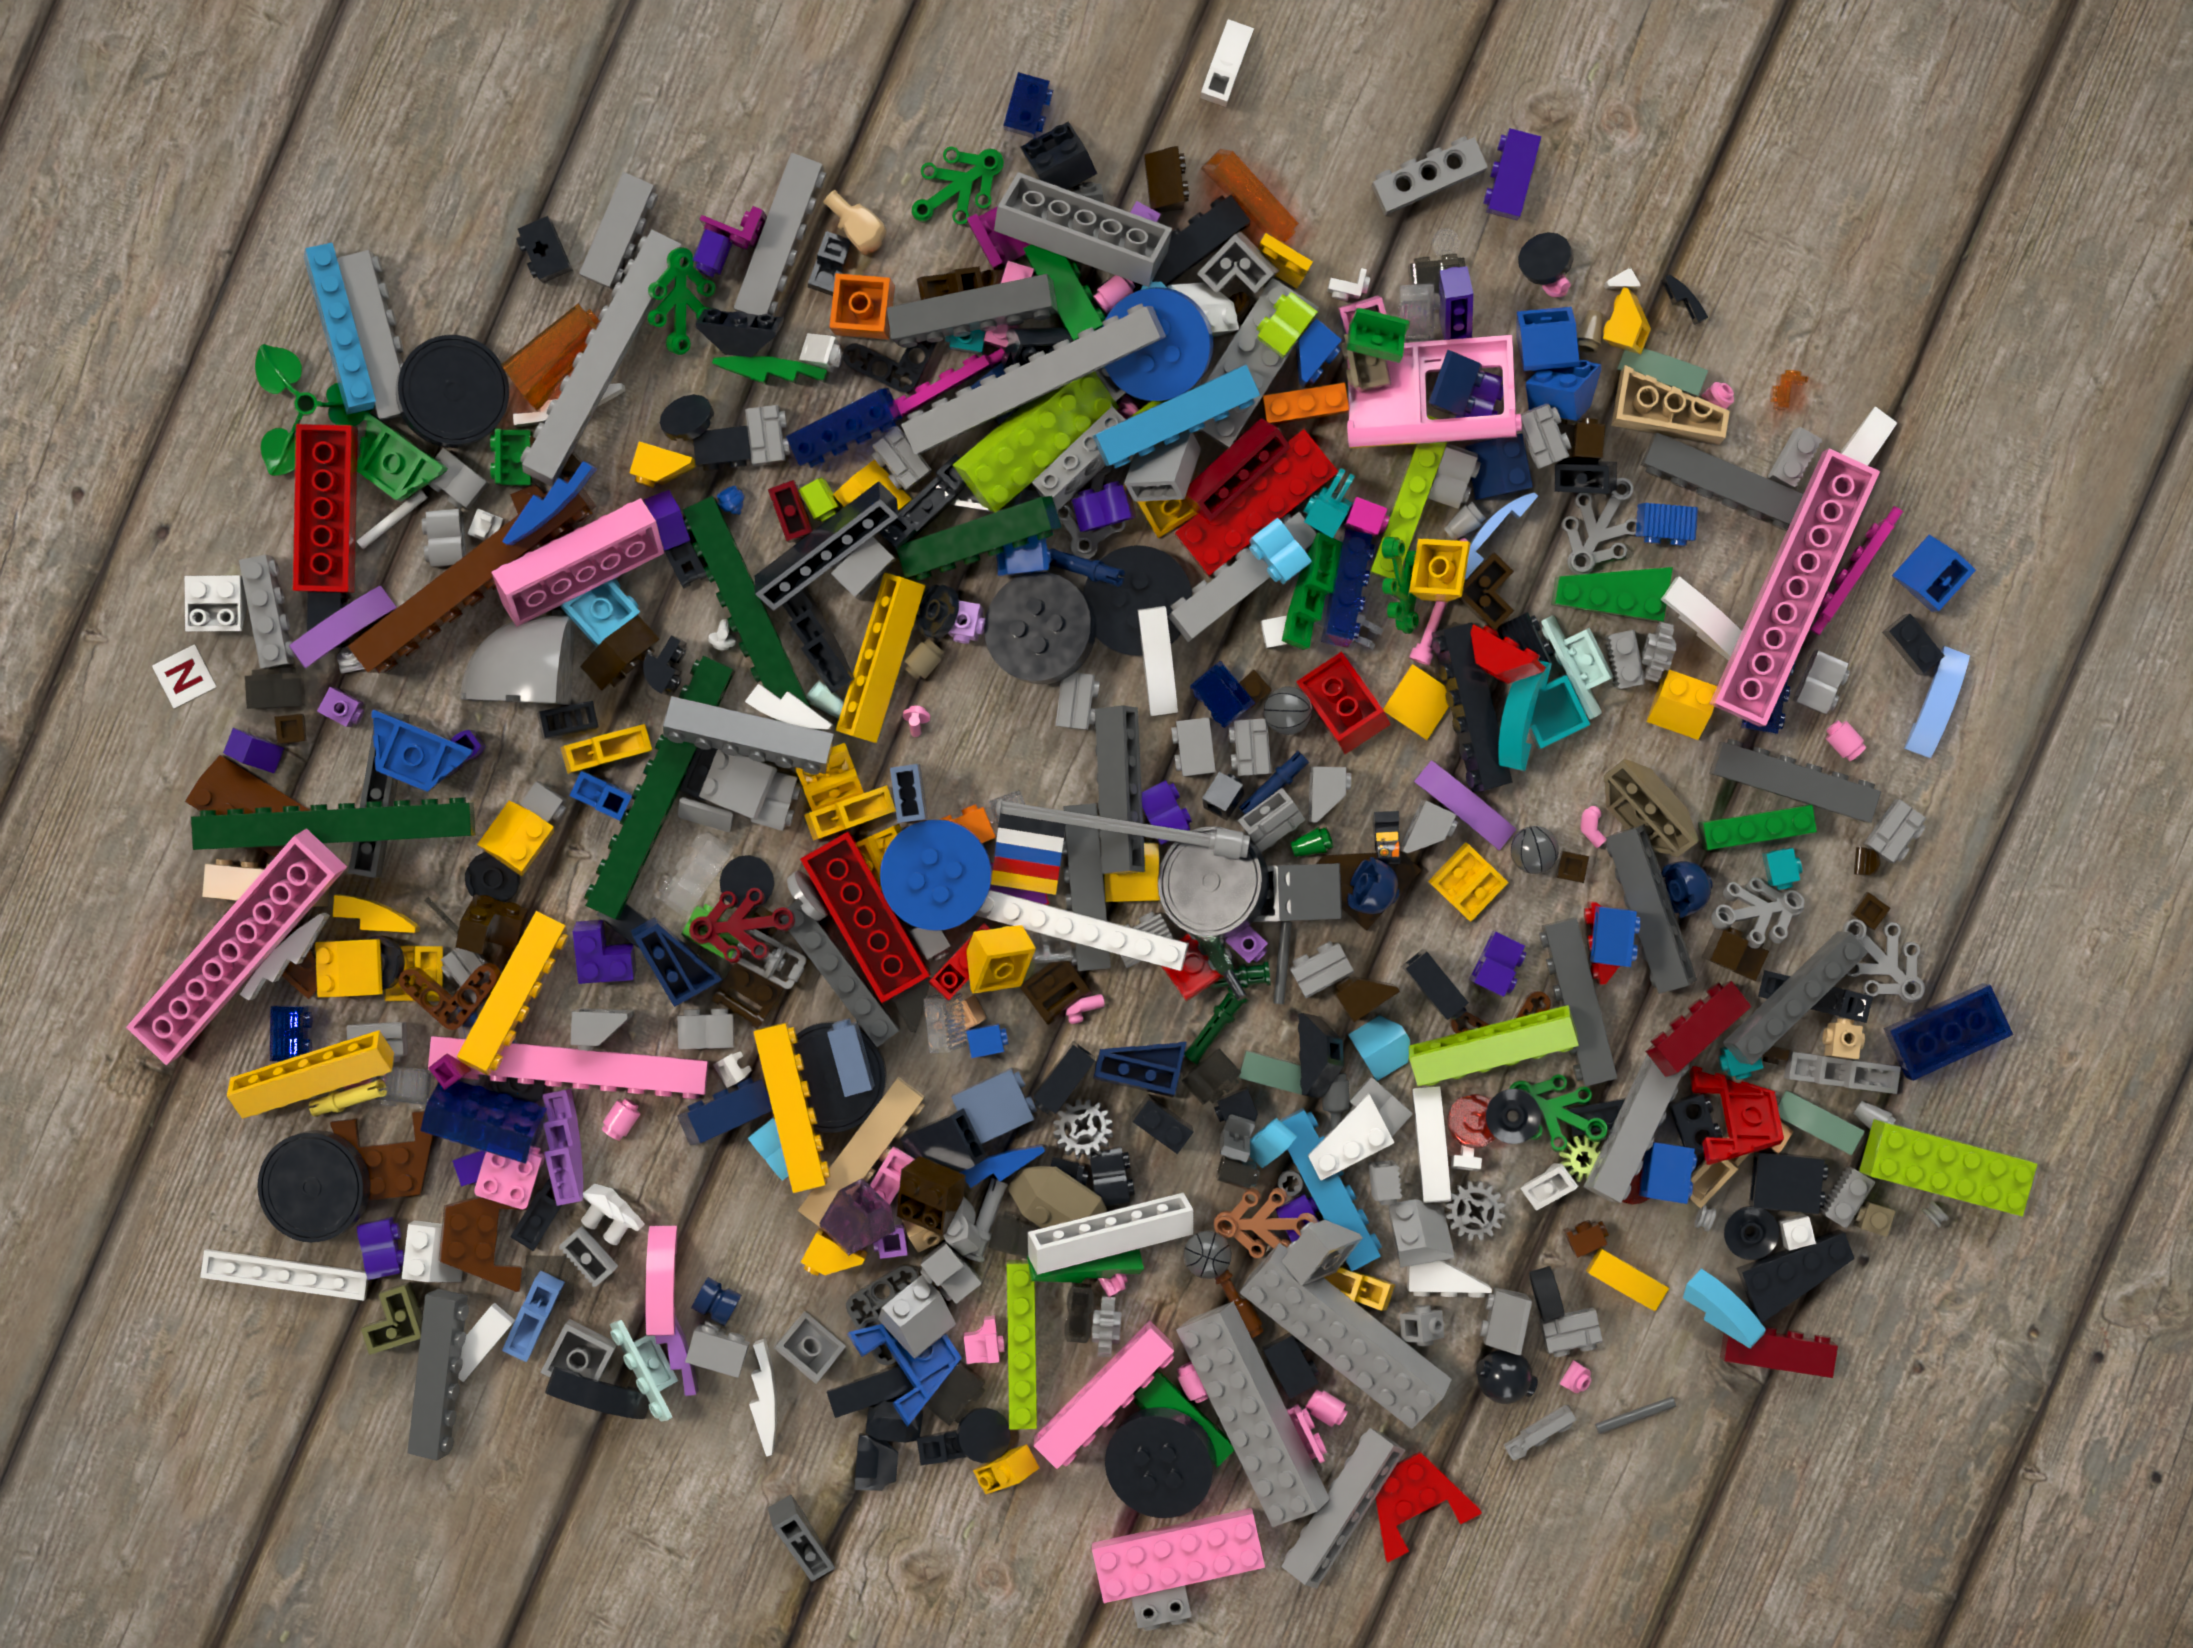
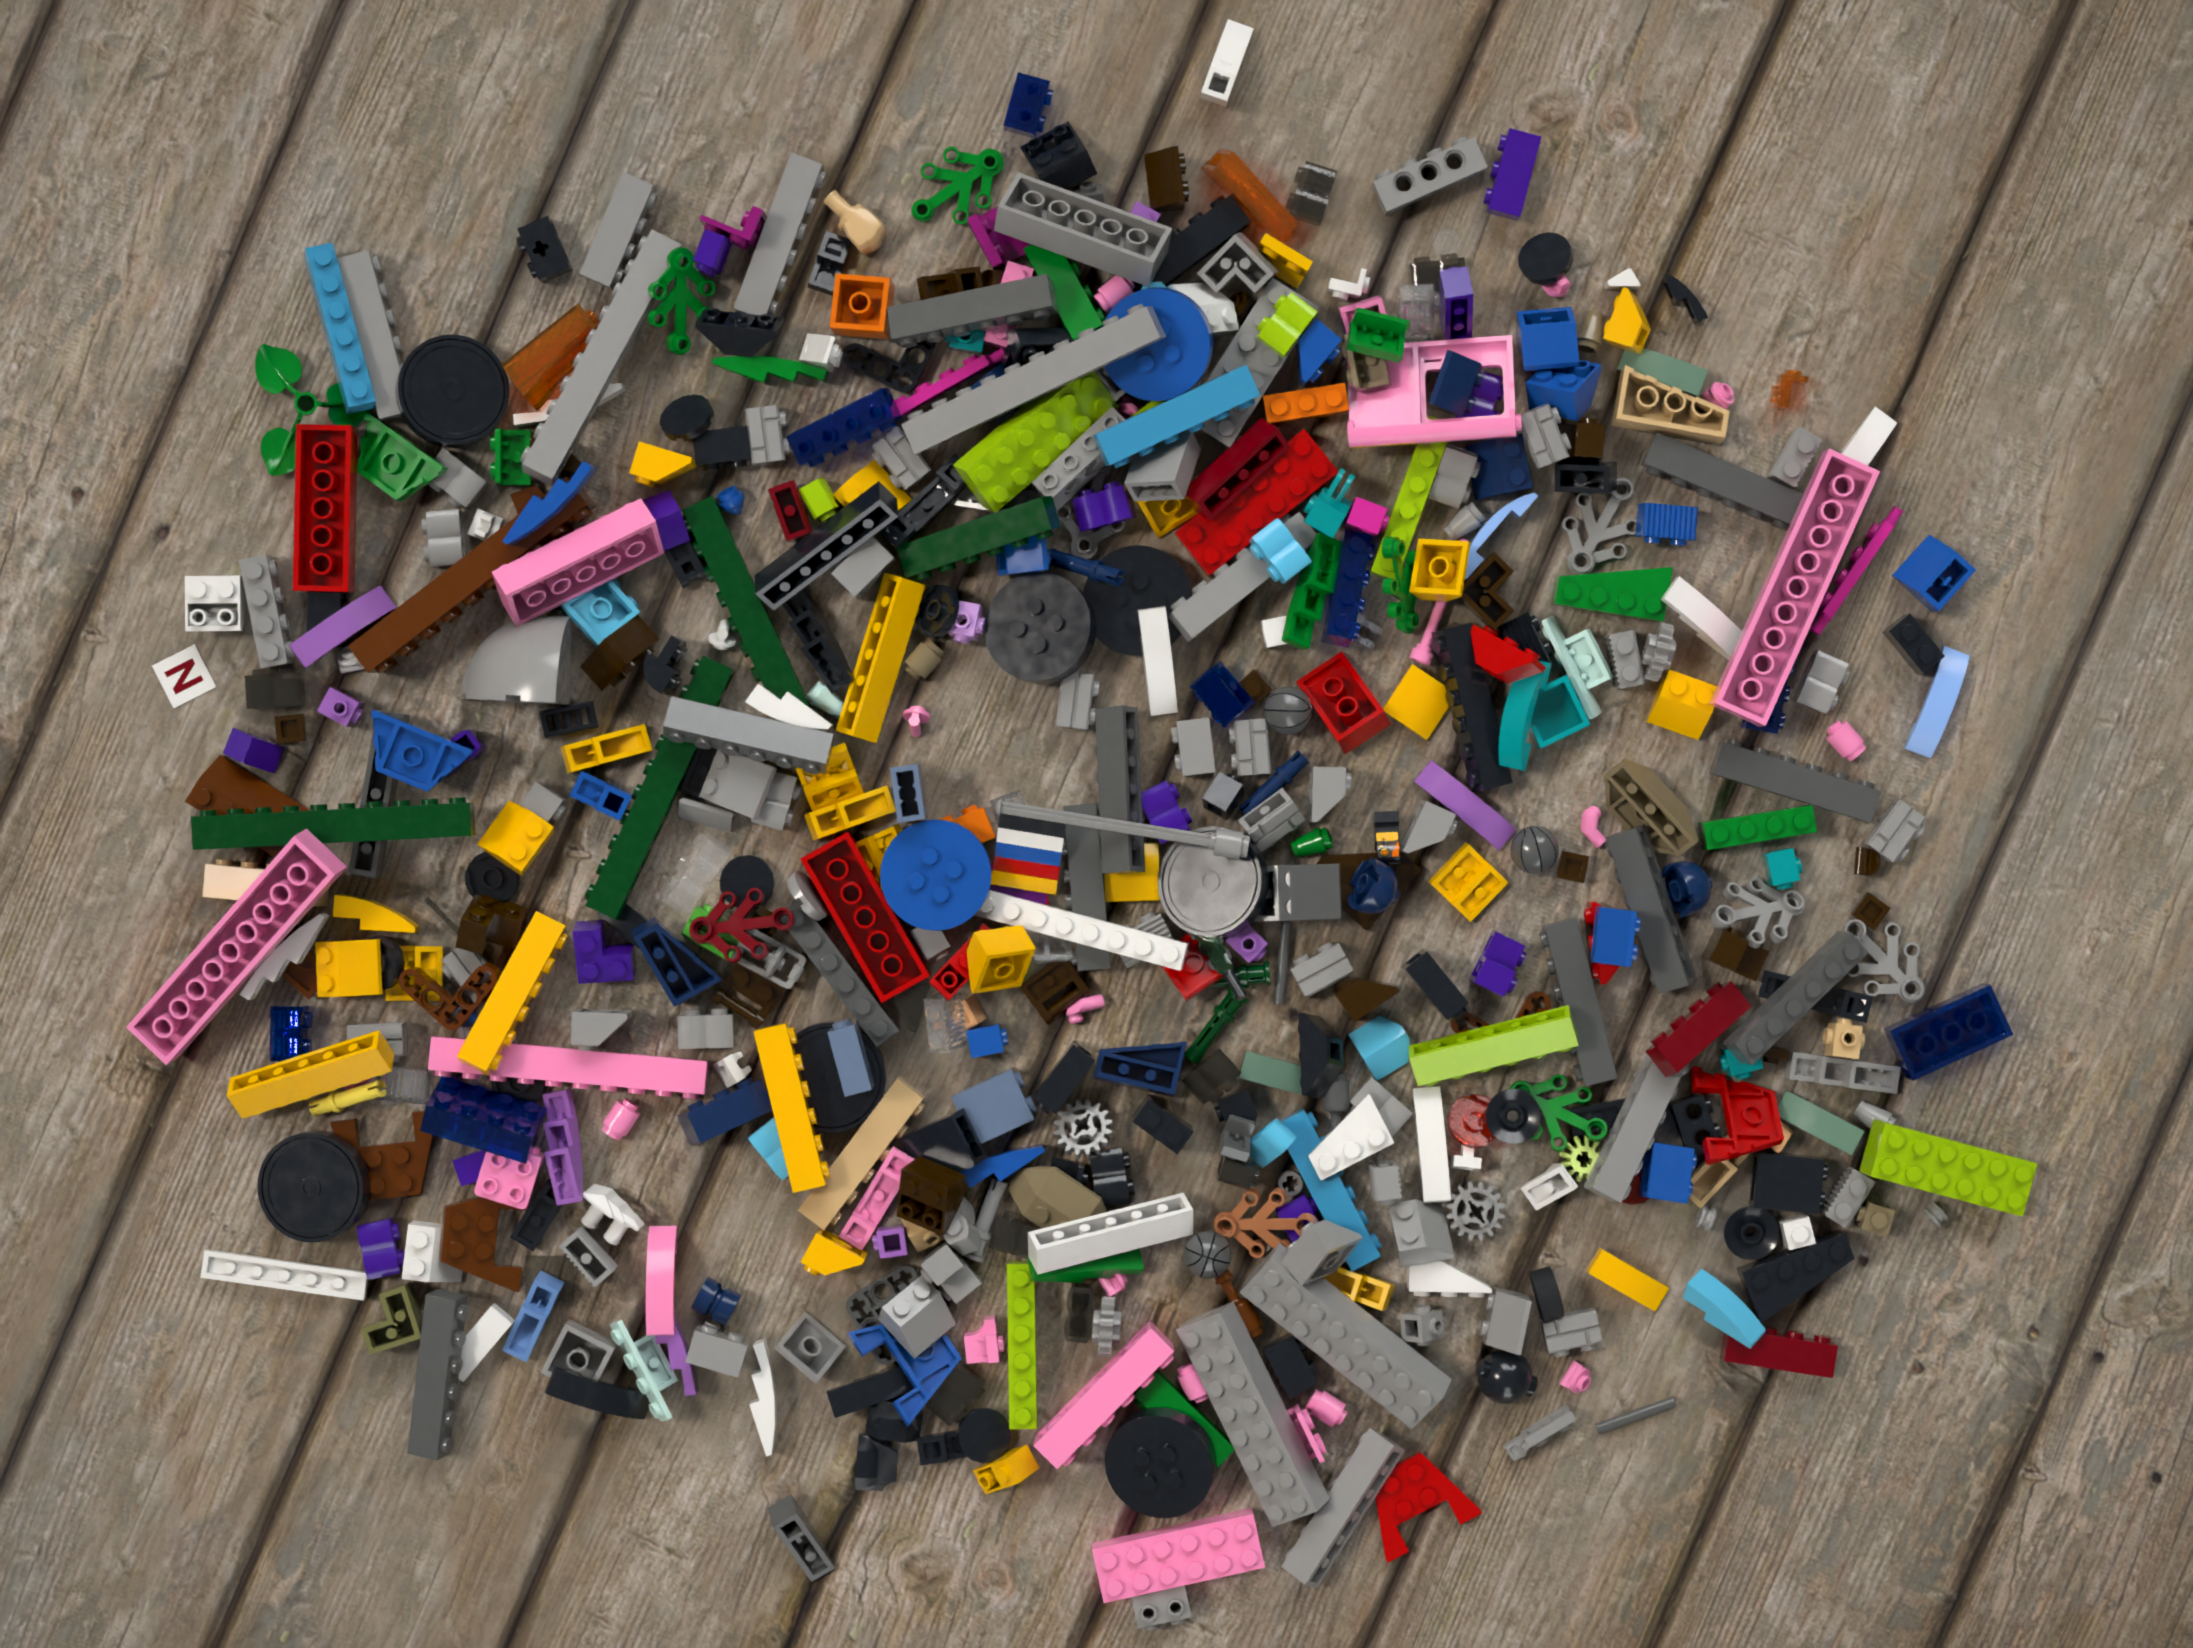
white bar [357,489,428,549] -> none
magenta slope [428,1053,471,1090] -> none
clear purple slope [819,1178,895,1256] -> none
reddish brown brick [1563,1220,1609,1258] -> none
none -> clear smoke brick [1285,161,1337,227]

